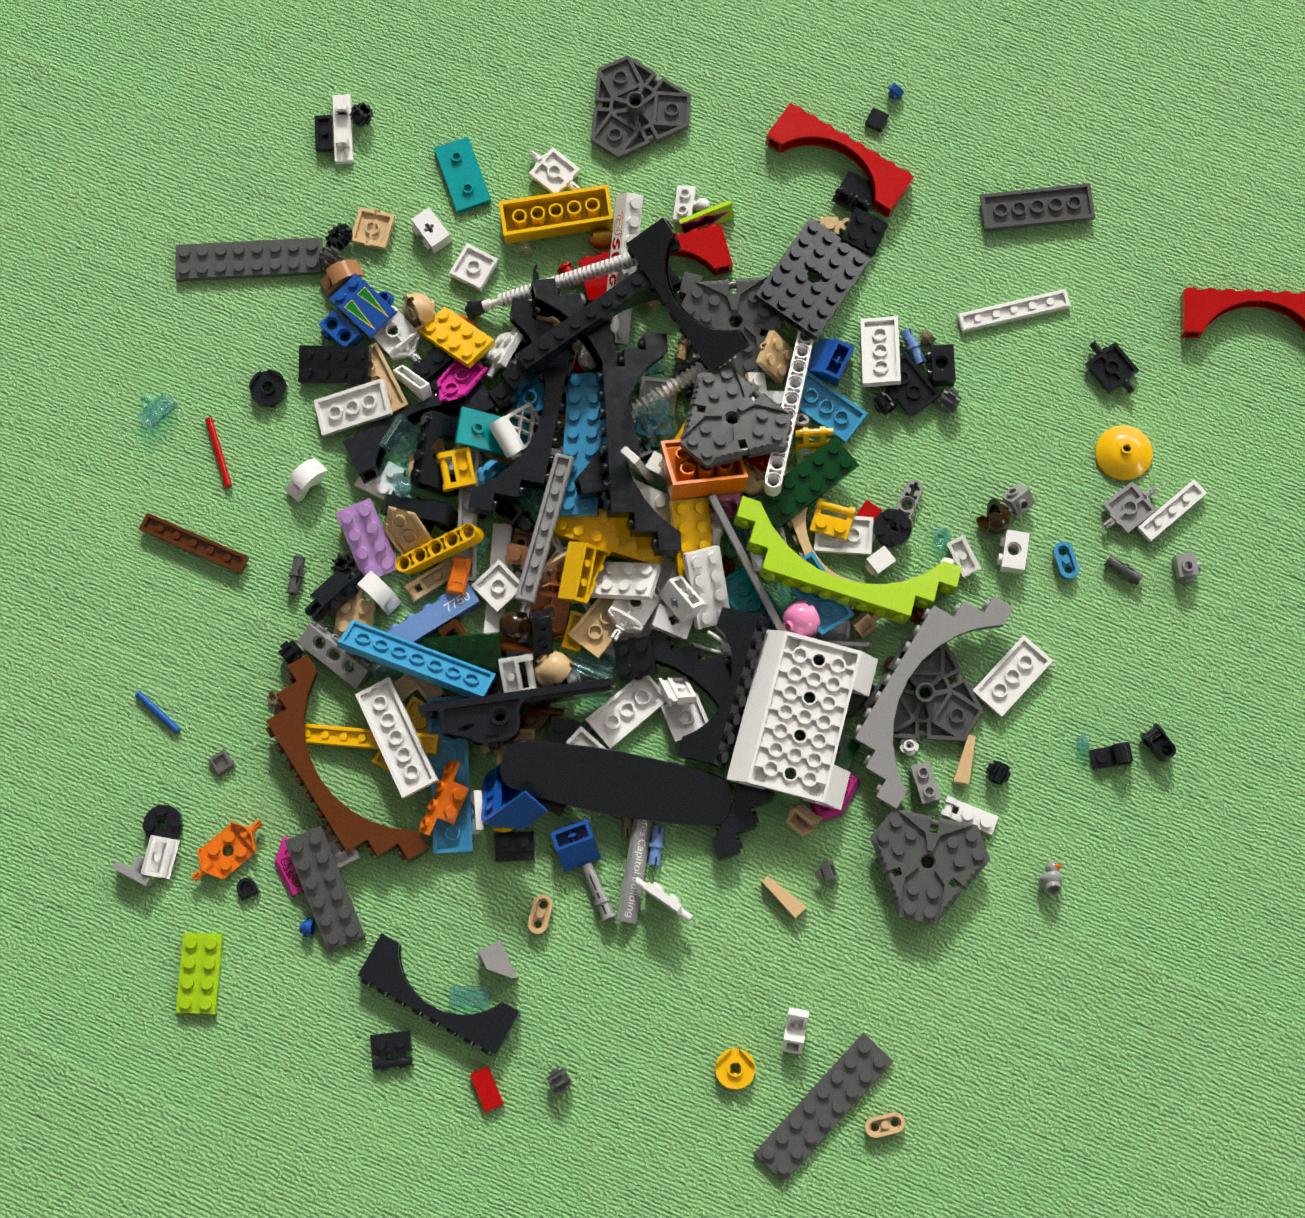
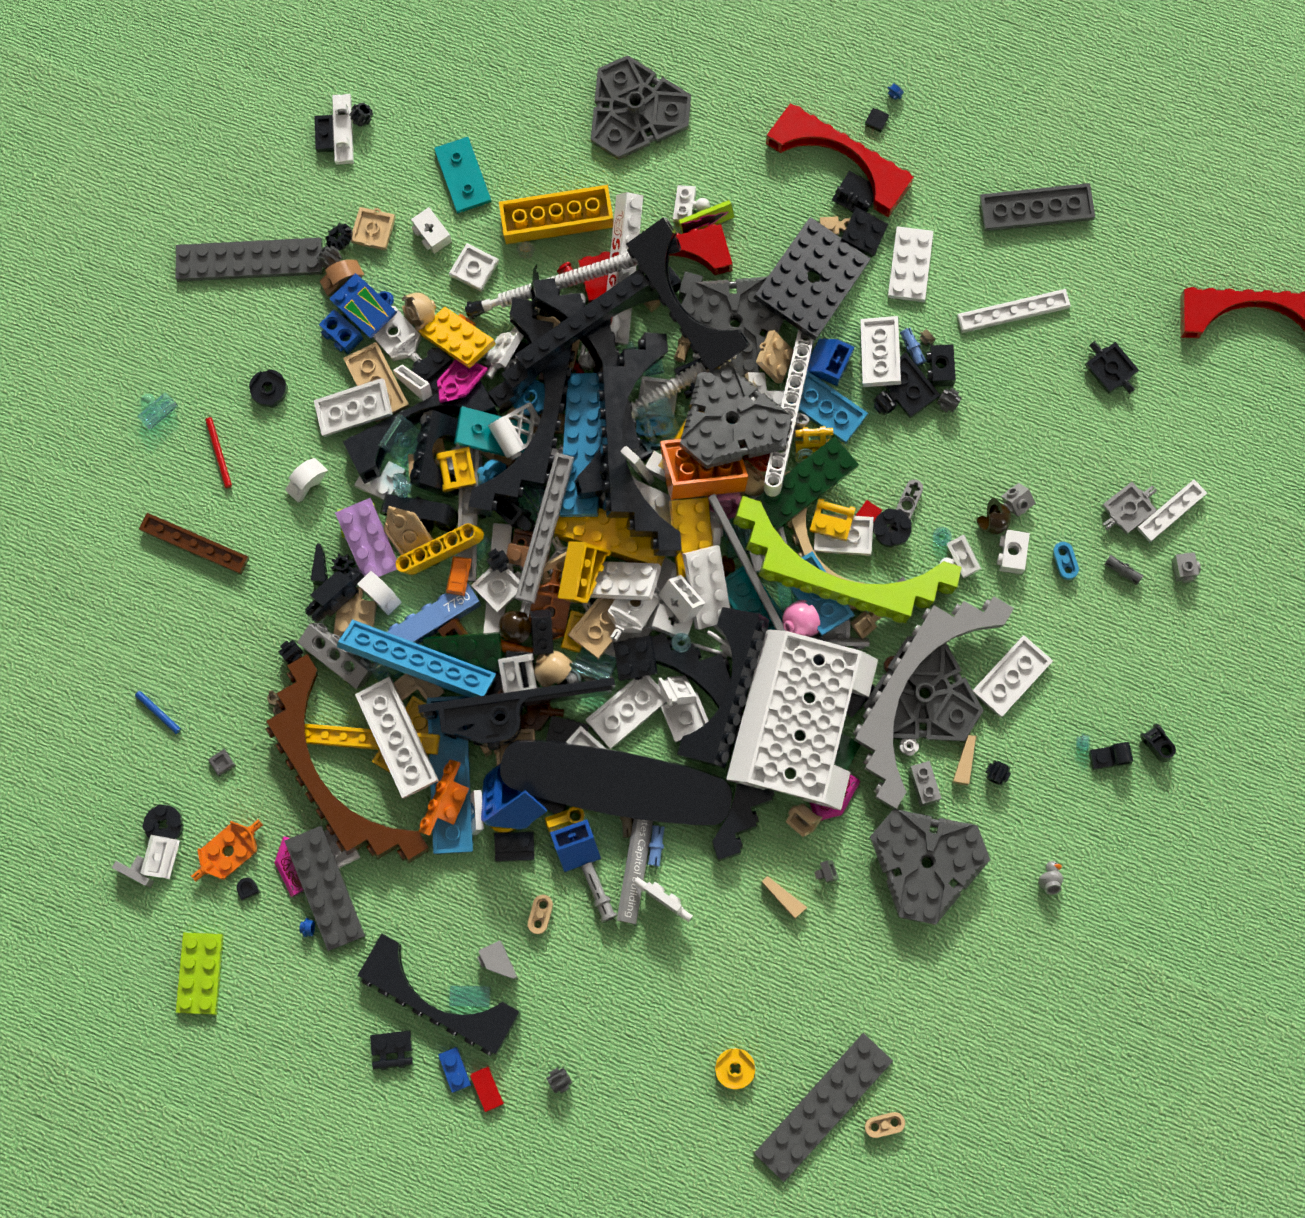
dark grey pin [286,555,306,595] -> none
black plate [298,345,372,384] -> none
tan plate [404,558,451,604] -> none
white plate [529,147,580,193] -> none
pearl gold brick [589,228,613,249] -> none
white brick [782,1008,809,1055] -> none
white brick [865,545,896,578] -> none
reddish brown plate [909,606,924,625] -> none
white plate [940,796,998,836] -> none
yellow dish [1095,426,1153,481] -> none
none -> black slope [311,544,328,585]
none -> blue plate [438,1047,471,1093]
none -> black gear [486,548,510,573]
none -> yellow piece [544,807,585,834]
none -> clear light blue plate [672,633,691,652]
none -> white plate [888,227,933,302]

